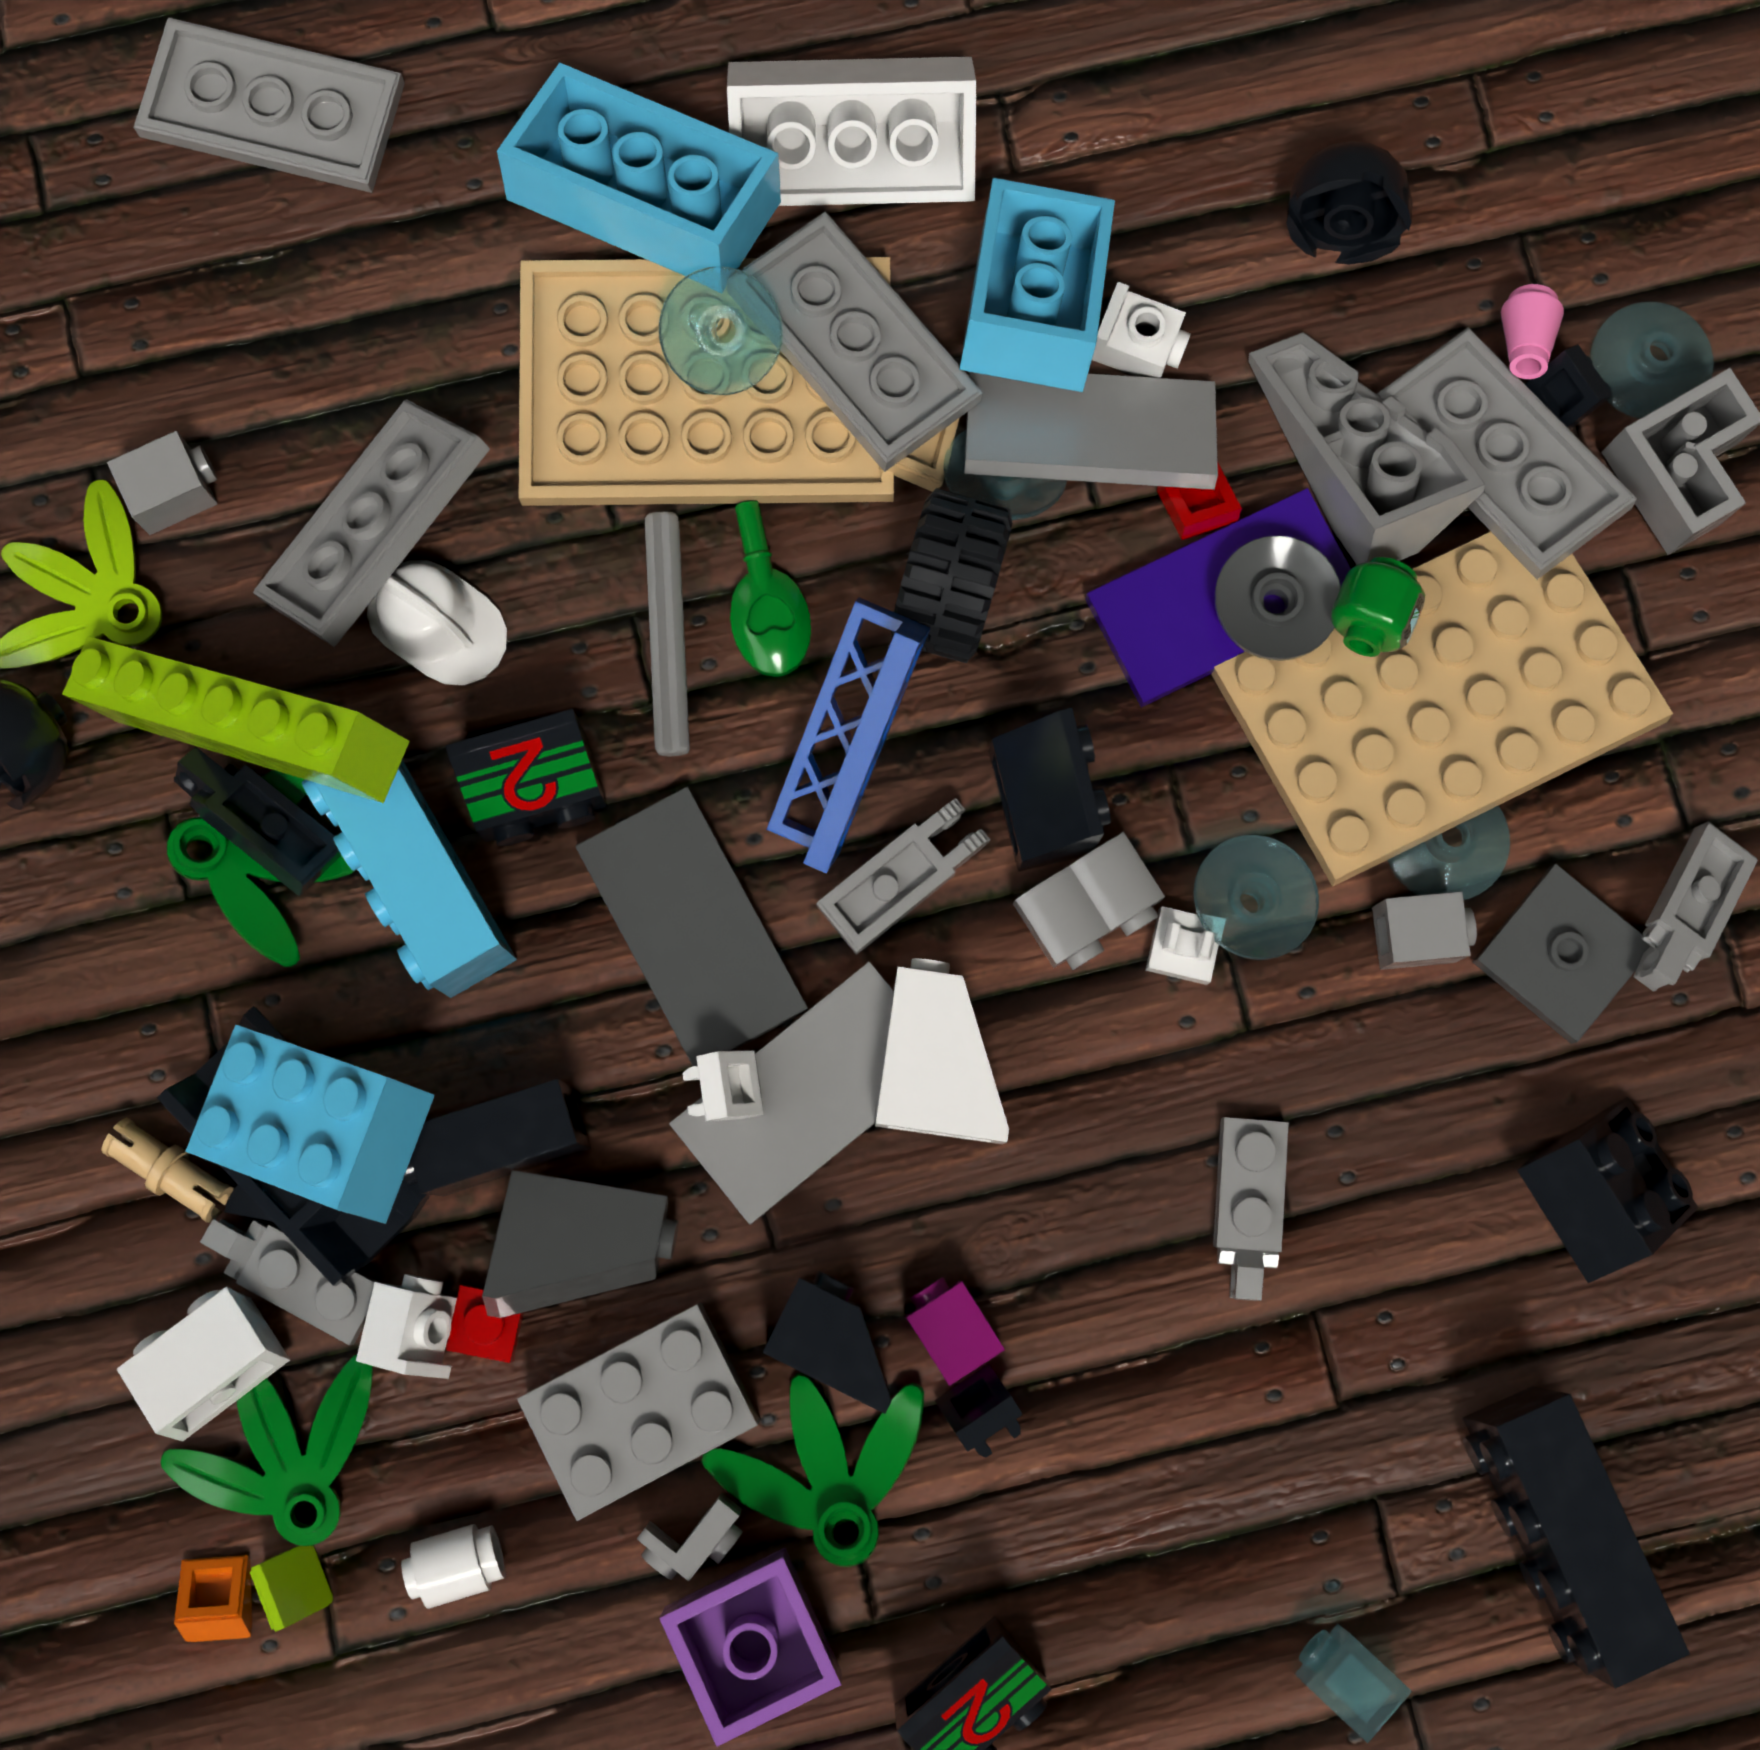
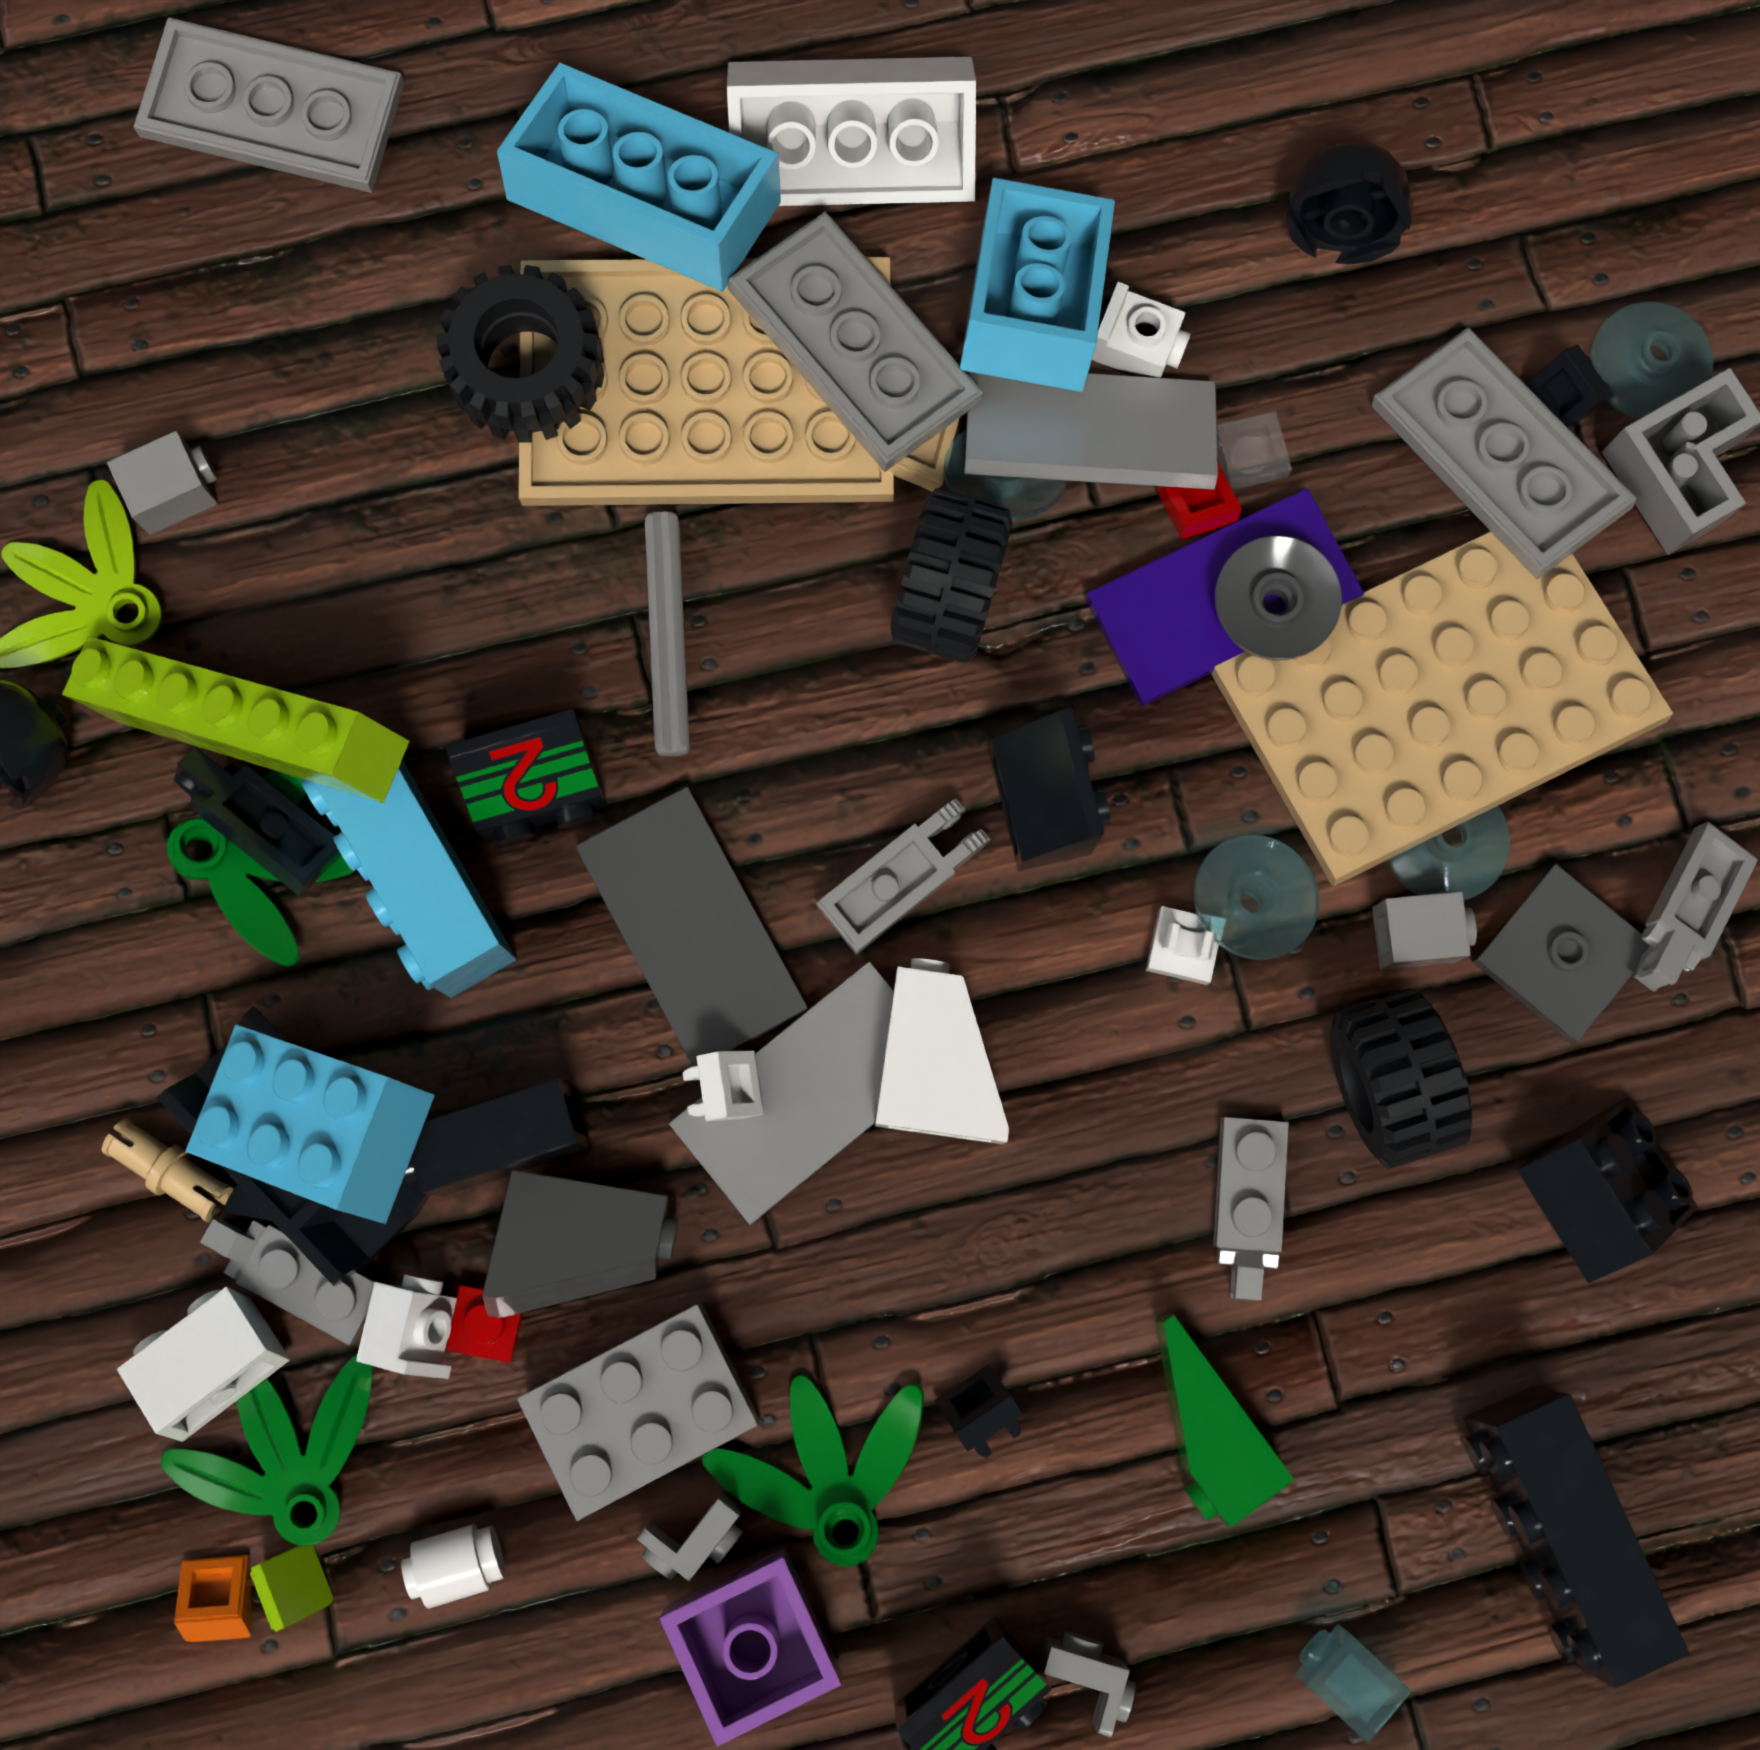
light grey tile [253,399,490,647] -> none
white piece [367,560,507,686] -> none
clear light blue dish [659,266,783,395] -> none
green piece [730,501,811,677] -> none
black slope [763,1271,891,1414] -> none
fence [766,597,931,874] -> none
magenta brick [905,1277,1005,1386] -> none
light grey brick [1013,832,1165,971] -> none
light grey wedge [1248,332,1485,565] -> none
green head [1331,557,1426,657] -> none
bright pink cone [1501,284,1564,379] -> none
none -> black tyre [437,265,605,443]
none -> light grey bracket [1039,1631,1136,1737]
none -> green slope [1155,1313,1295,1528]
none -> clear plate [1216,411,1292,490]
none -> black tyre [1330,988,1472,1169]

